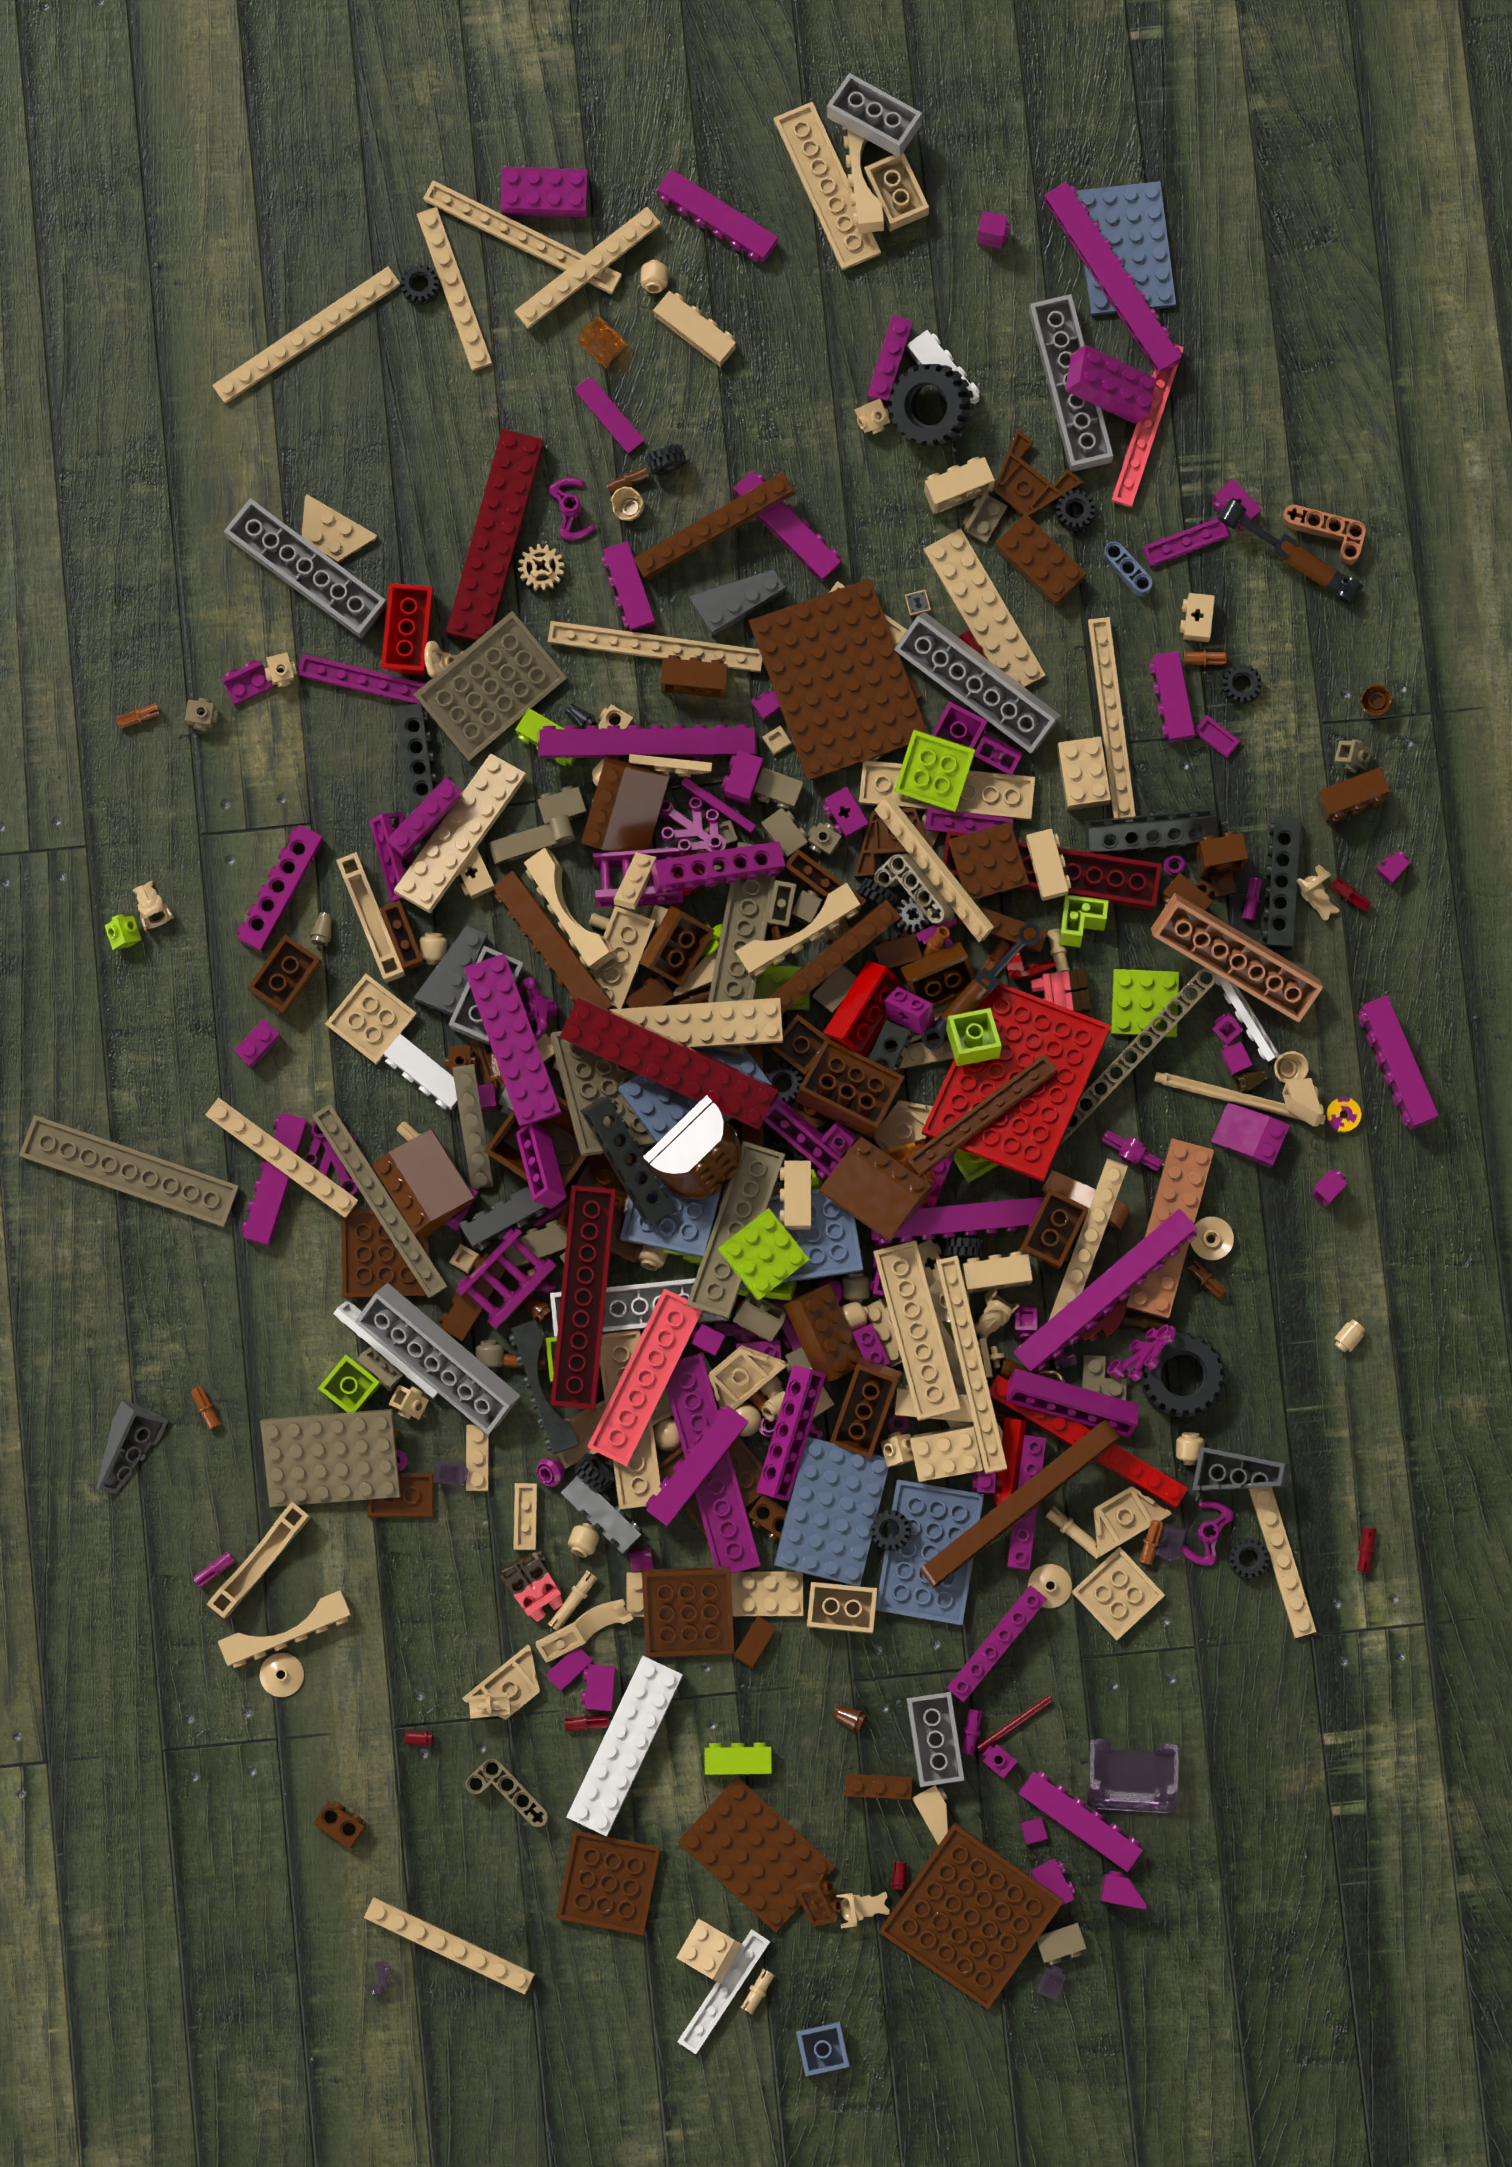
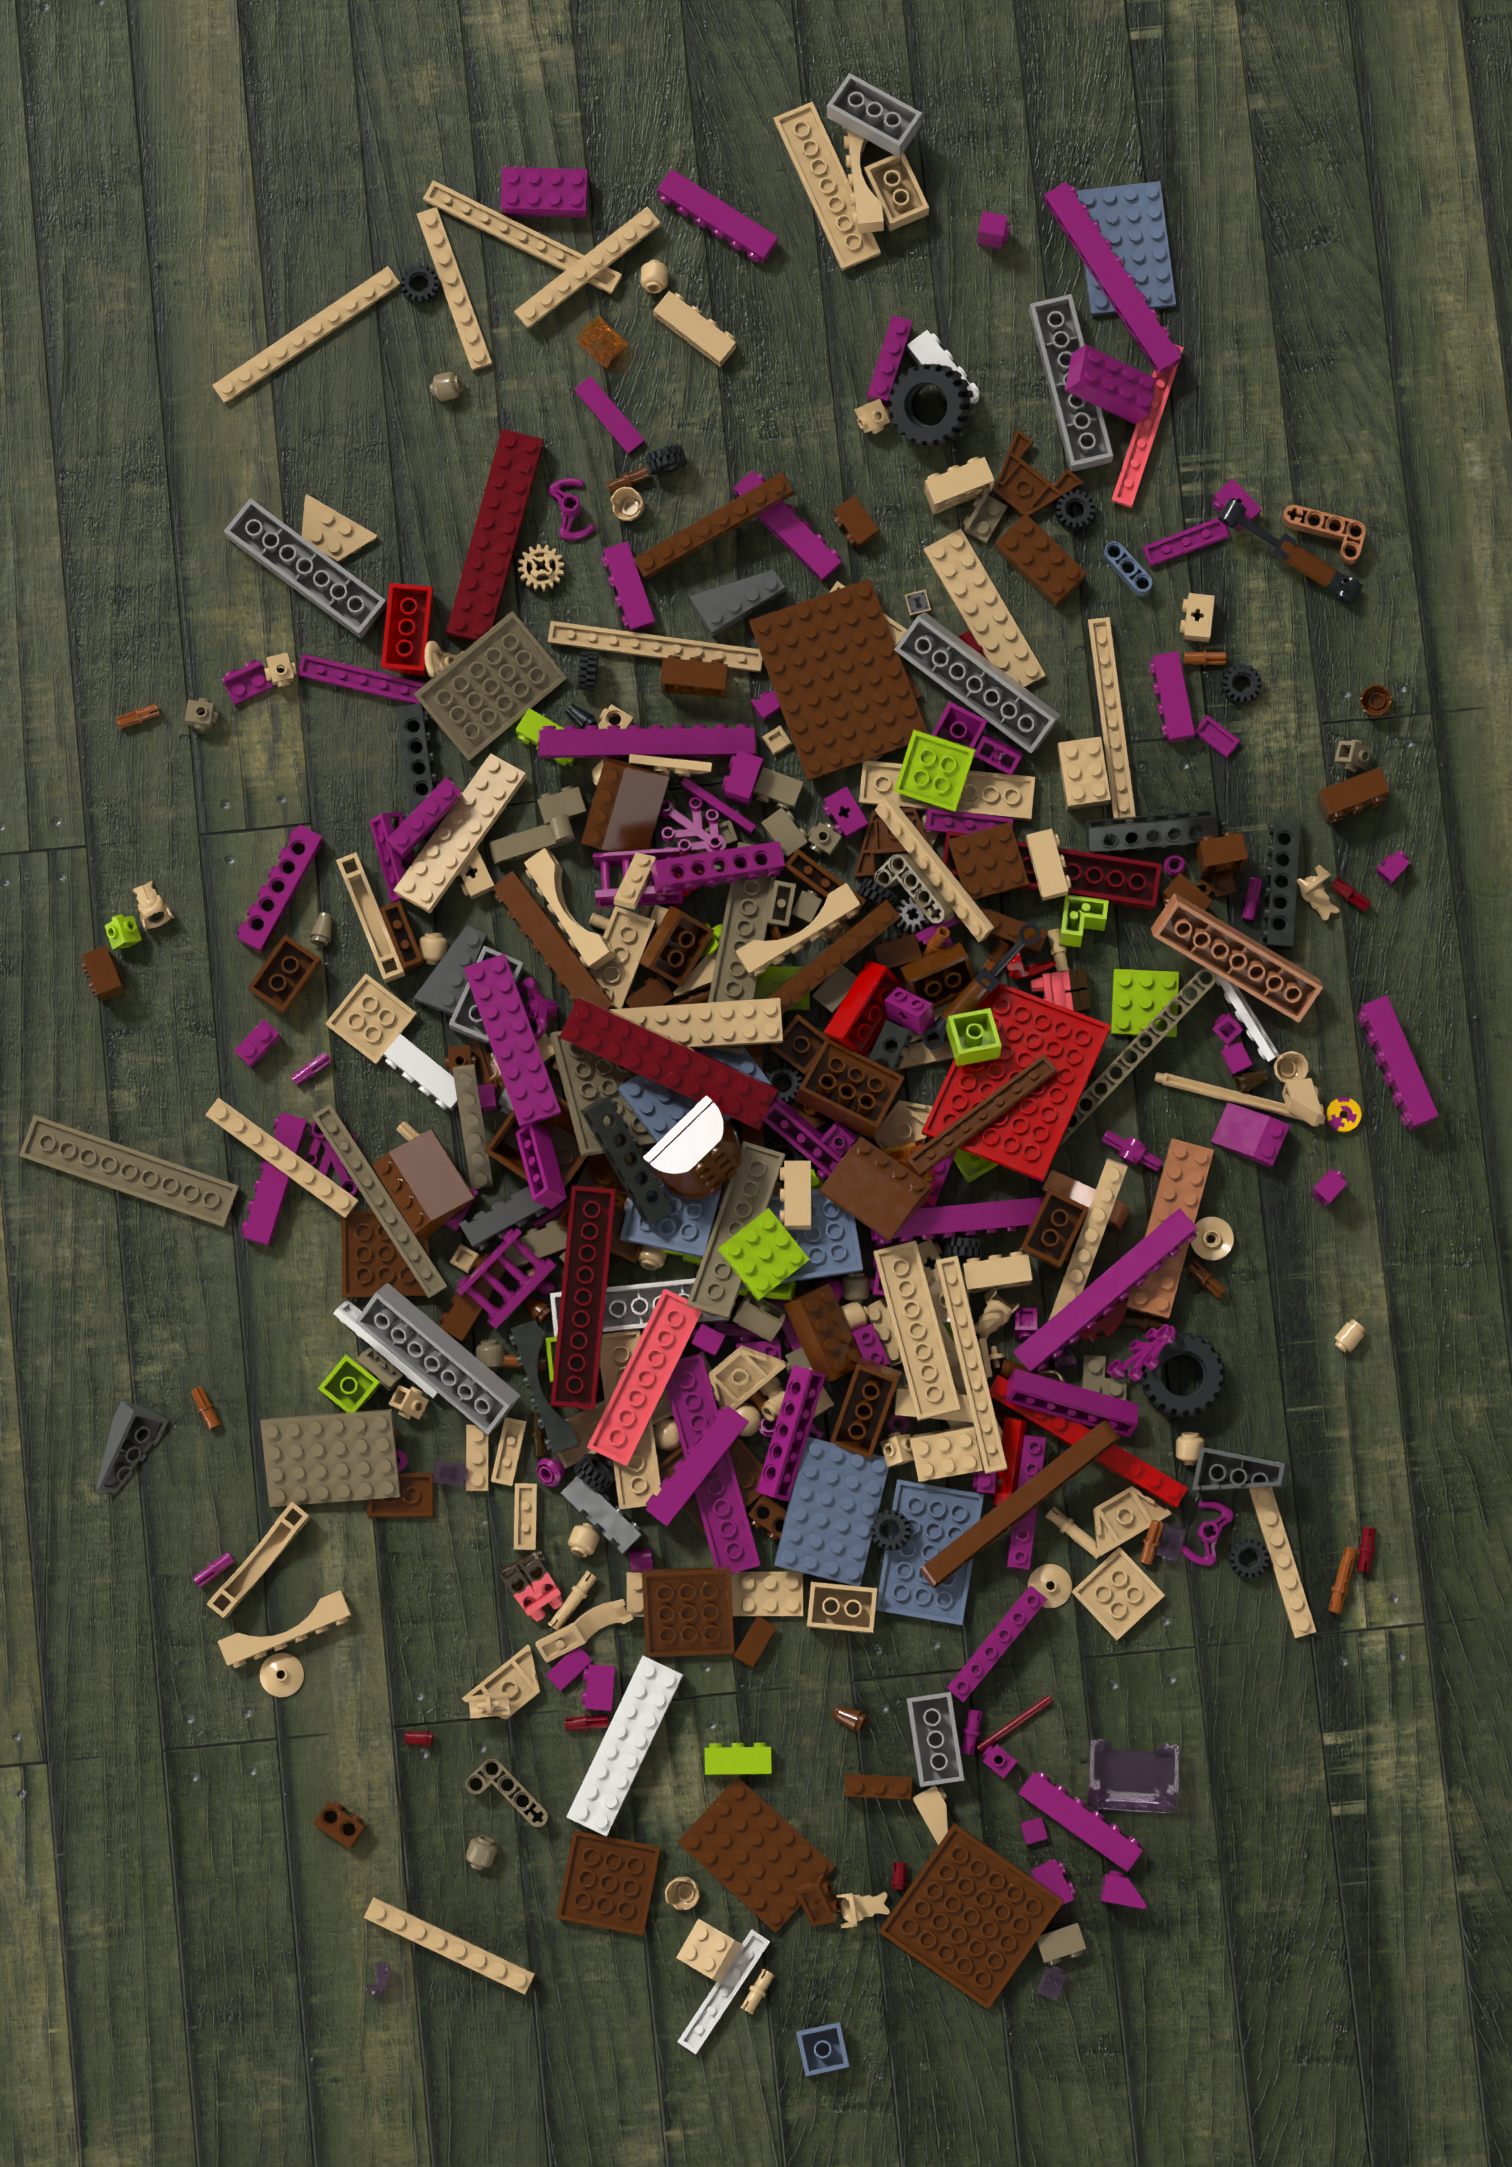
none -> reddish brown brick [80,945,127,1002]
none -> magenta axle [290,1052,331,1087]
none -> dark tan head [430,371,463,401]
none -> dark tan head [466,1835,498,1870]
none -> tan plate [491,1417,527,1487]
none -> dark brown pin [531,1412,548,1457]
none -> black tyre [577,651,599,691]
none -> tan hair [665,1877,700,1910]
none -> reddish brown brick [832,495,879,549]
none -> dark orange pin [1328,1547,1358,1614]

